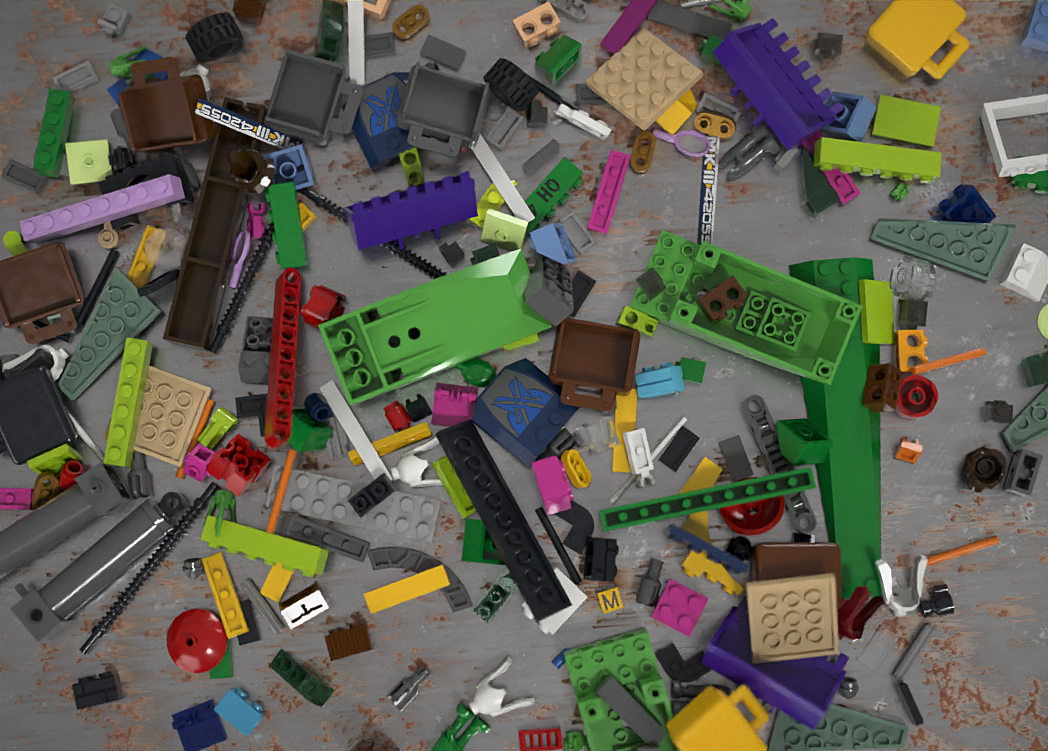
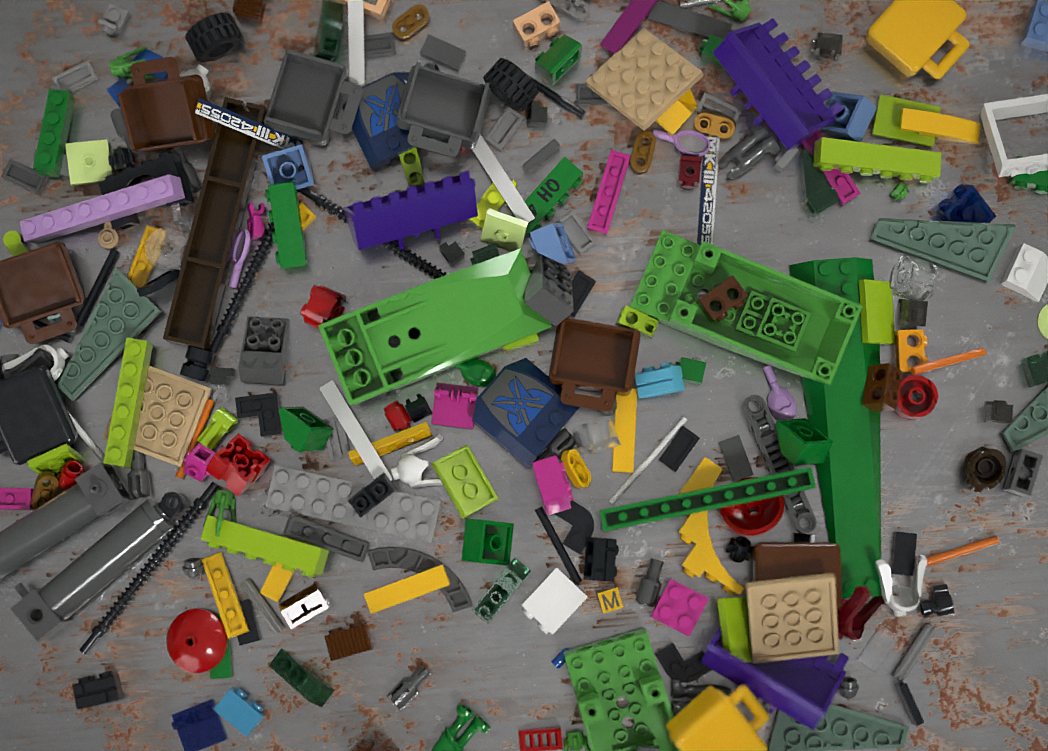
dark brown piece [228,148,276,194] -> none
red beam [264,268,301,449] -> none
orange bar [265,449,297,534] -> none
dark blue brick [304,393,331,422] -> none
black plate [435,419,572,623] -> none
white piece [469,656,535,717] -> none
white plate [556,104,611,140] -> none
dark grey tile [595,675,668,745] -> none
white plate [623,428,654,488] -> none
clear smoke brick [636,267,667,301] -> none
dark blue plate [665,524,750,575] -> none
orange tile [895,436,923,464] -> none
none -> black wheel [180,346,215,382]
none -> pearl dark grey piece [210,367,235,402]
none -> dark red brick [677,155,702,188]
none -> lime tile [717,597,753,662]
none -> lavender piece [763,365,796,420]
none -> black tile [891,532,917,576]
none -> yellow slope [899,108,981,144]

